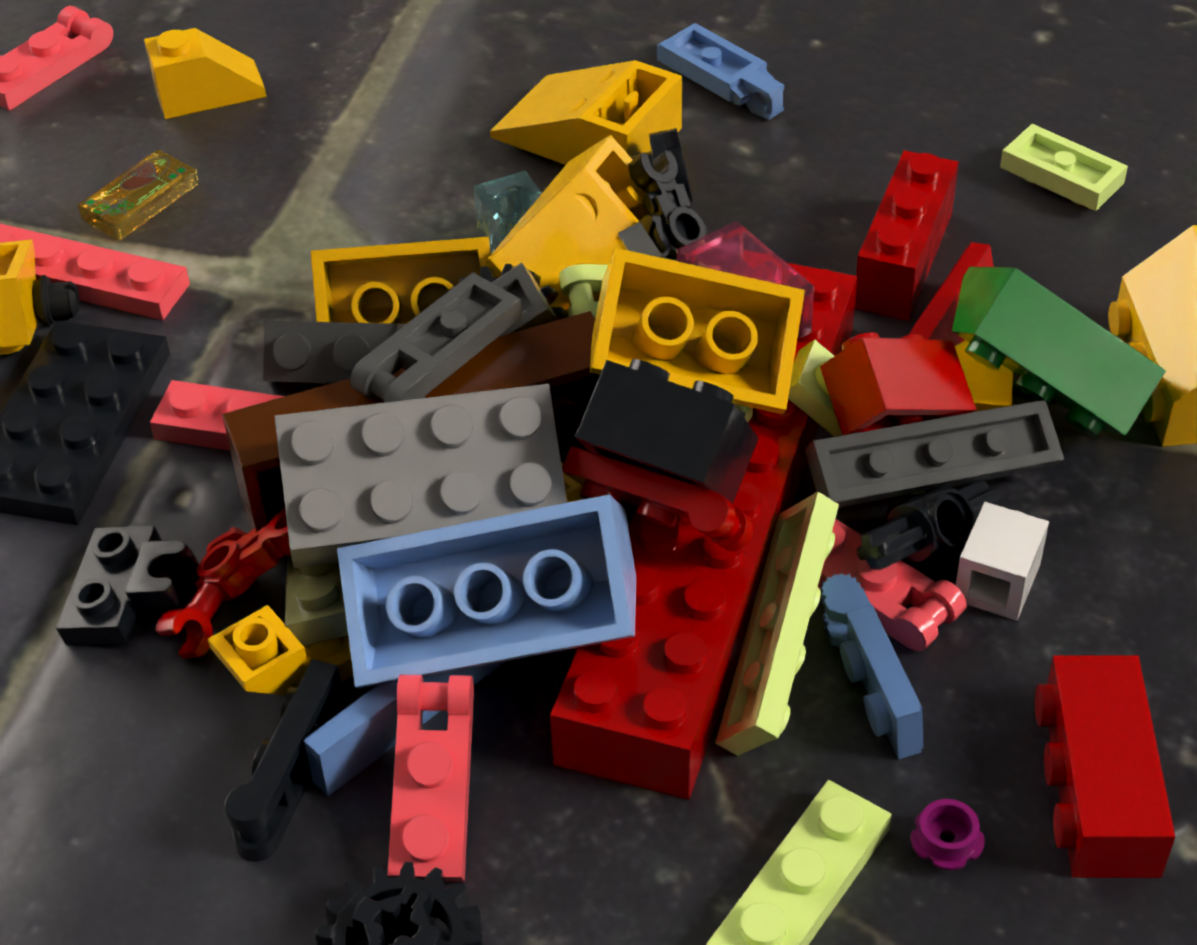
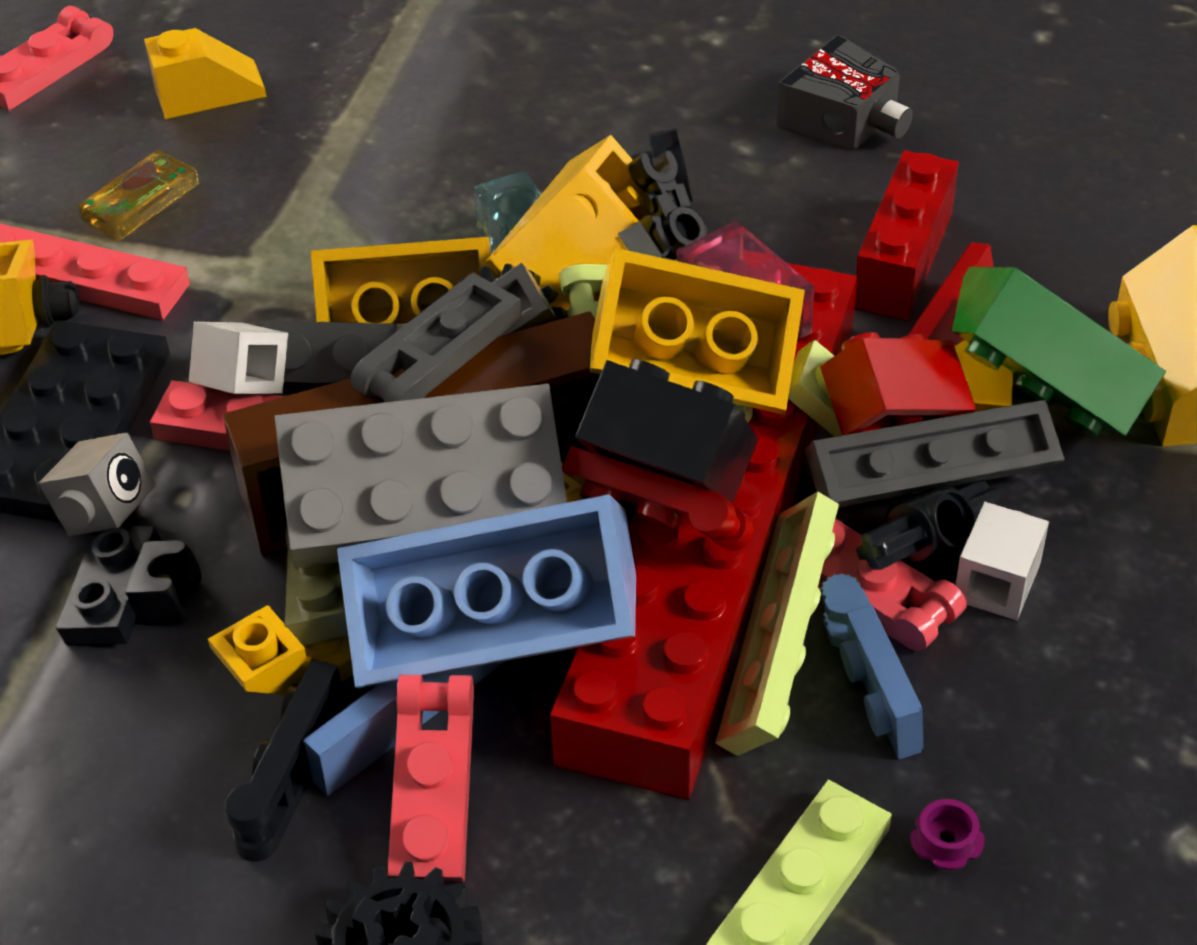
red piece [155,508,291,659] -> none
yellow slope [490,60,682,165] -> none
medium blue hinge [657,23,785,120] -> none
yellowish green plate [1000,124,1128,211] -> none
red brick [1035,655,1175,878] -> none
none -> light grey brick [38,432,156,536]
none -> white brick [189,322,288,394]
none -> dark grey torso [777,35,913,149]

